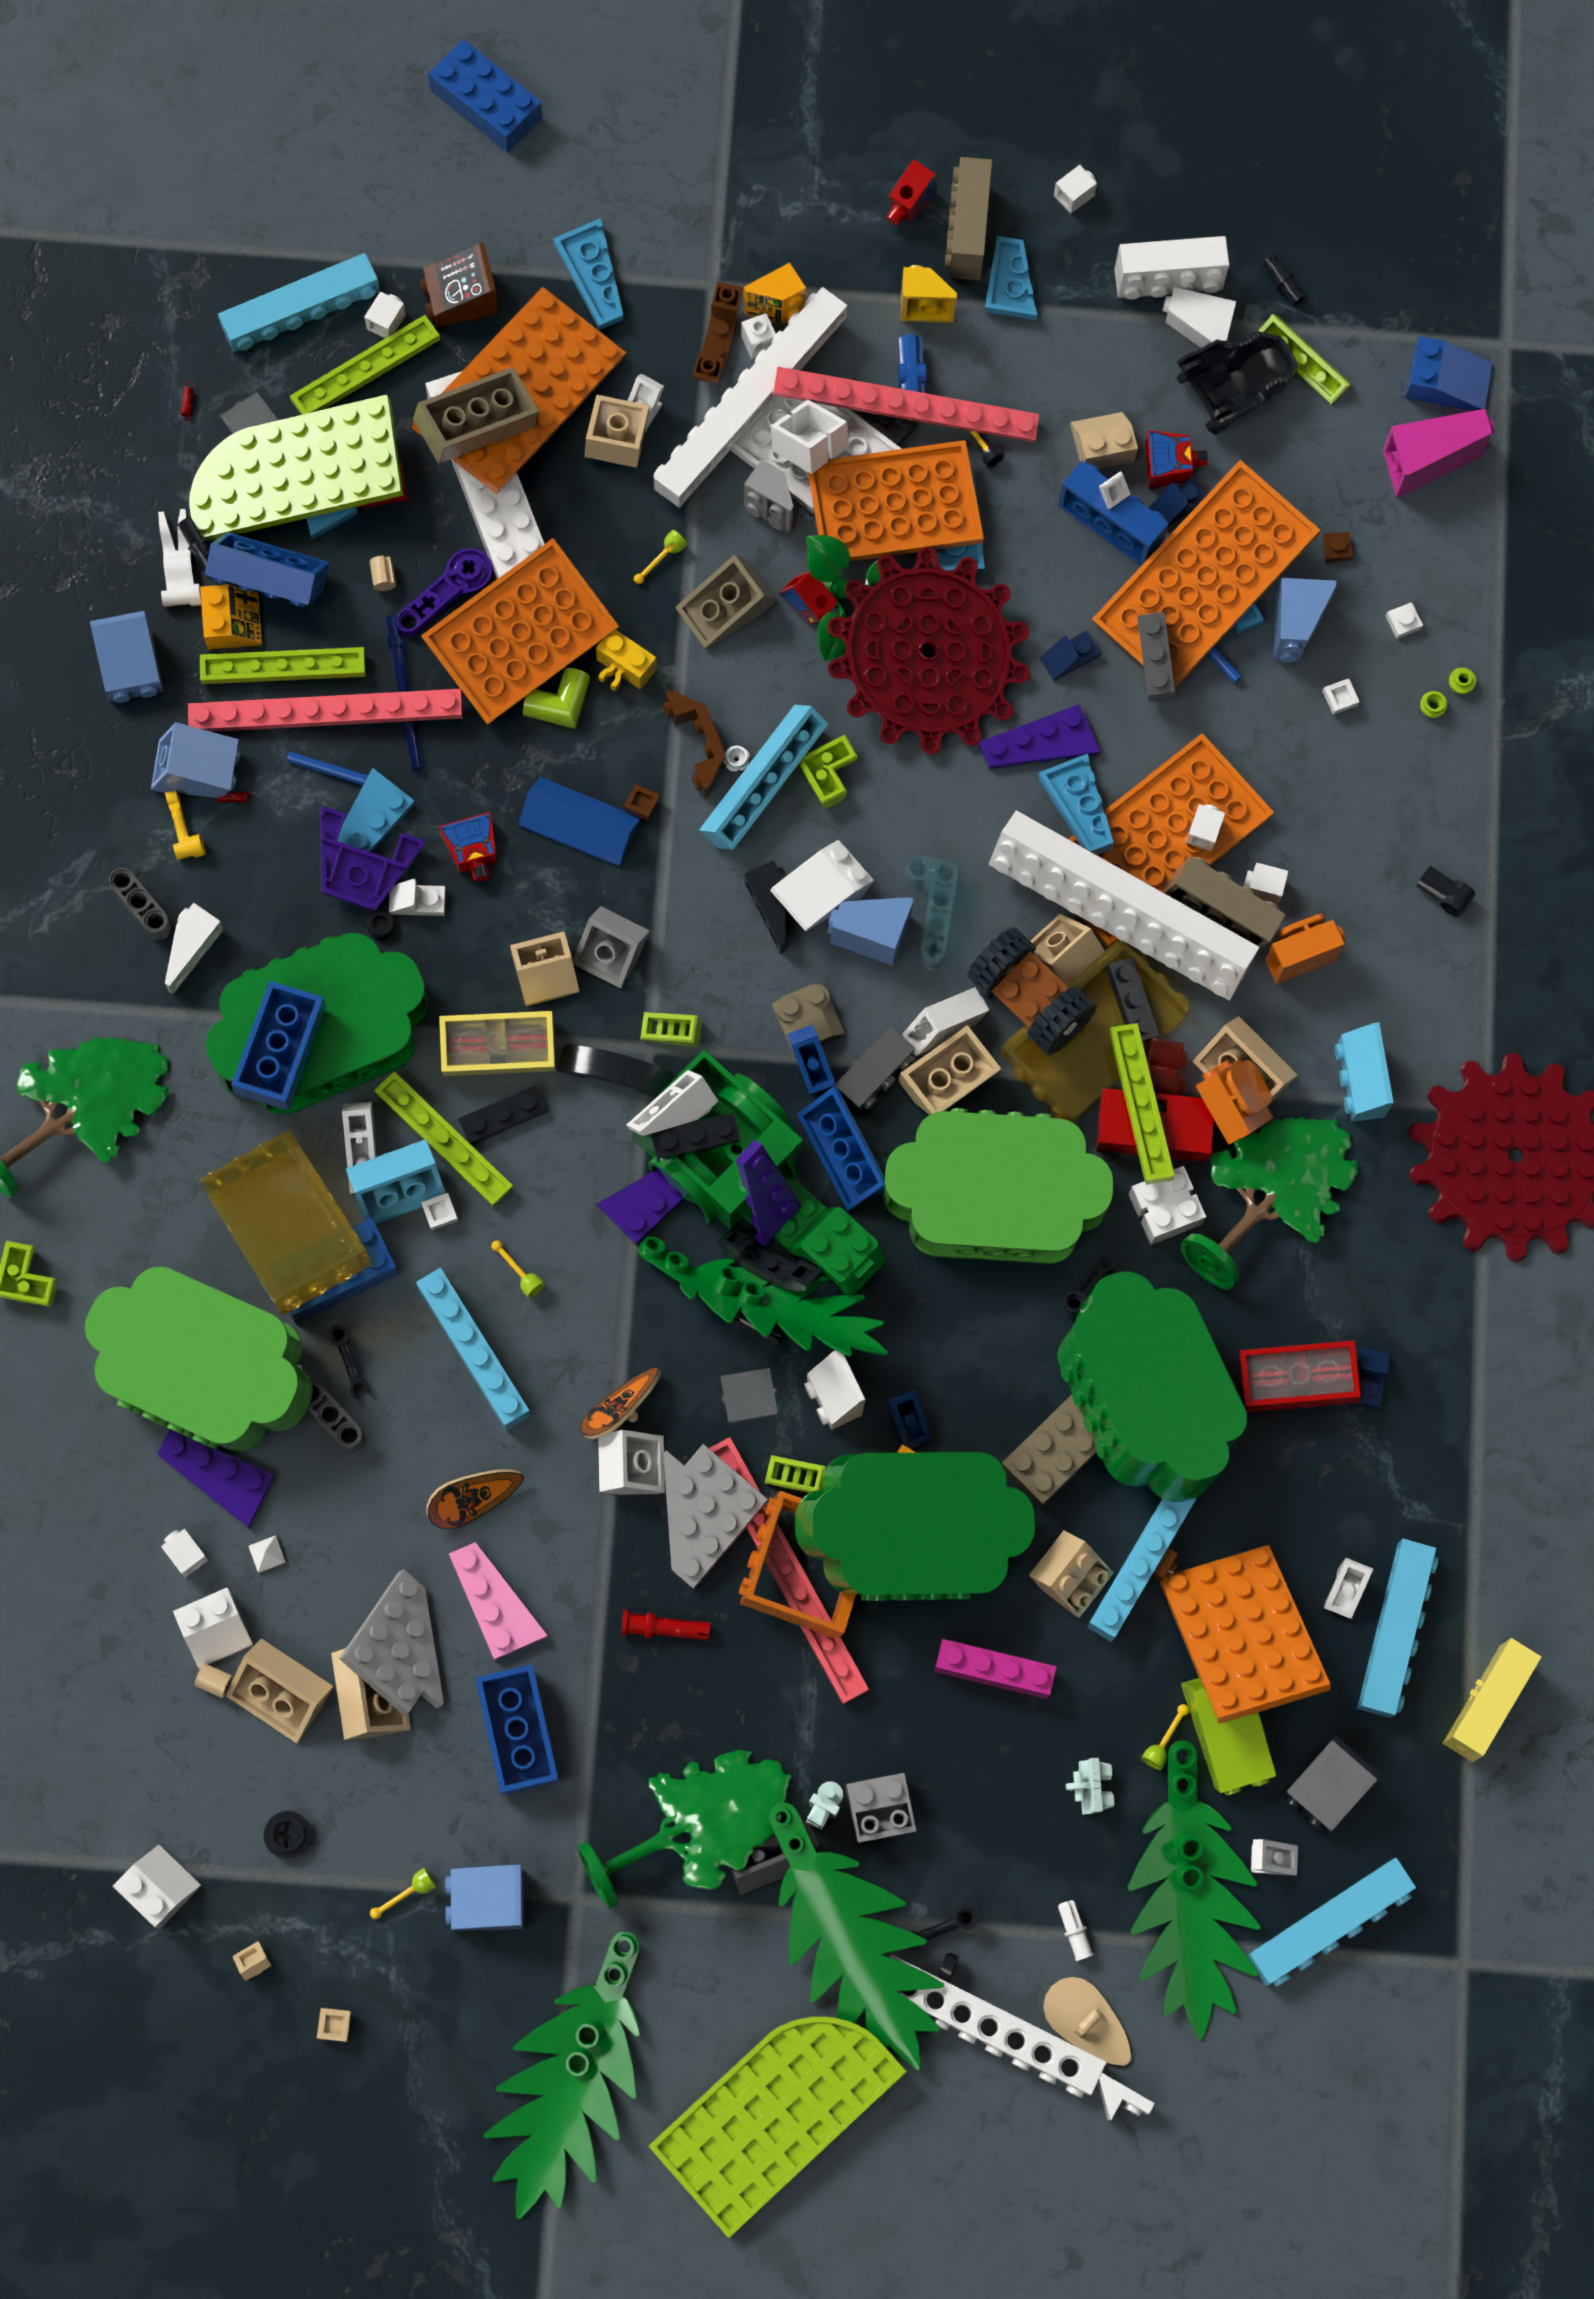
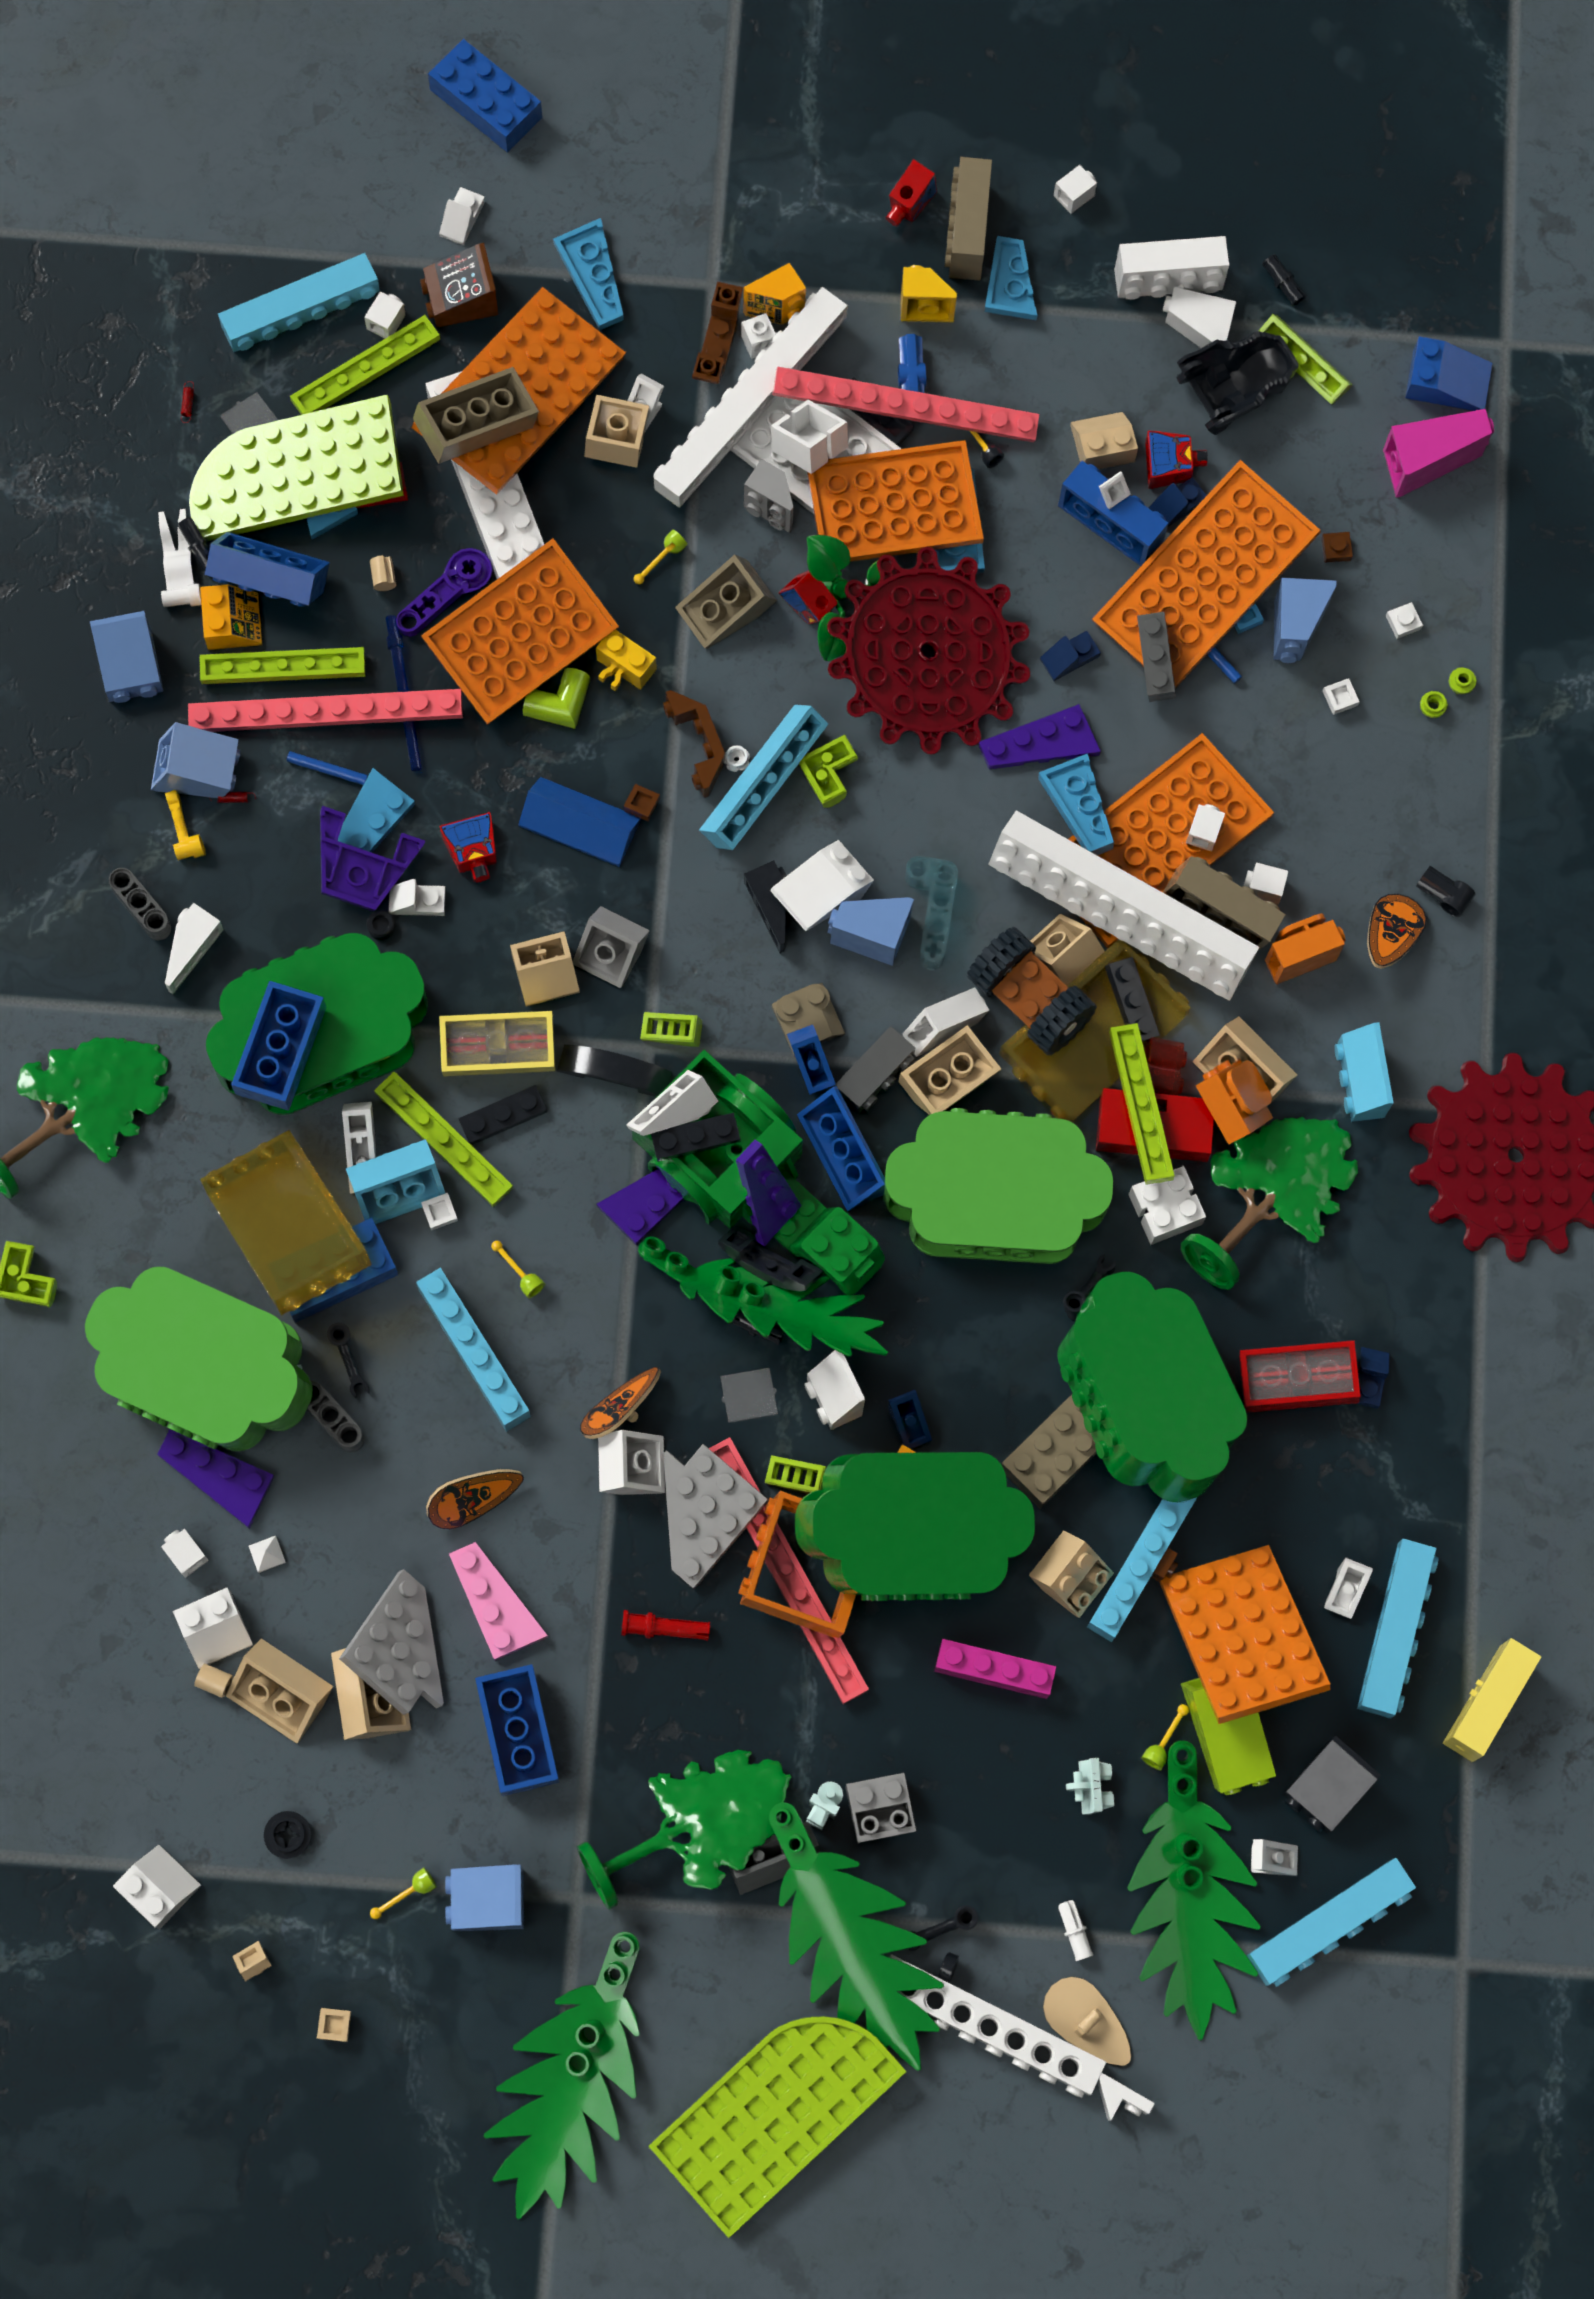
none -> white slope [439,187,485,245]
none -> shield [1367,894,1427,969]

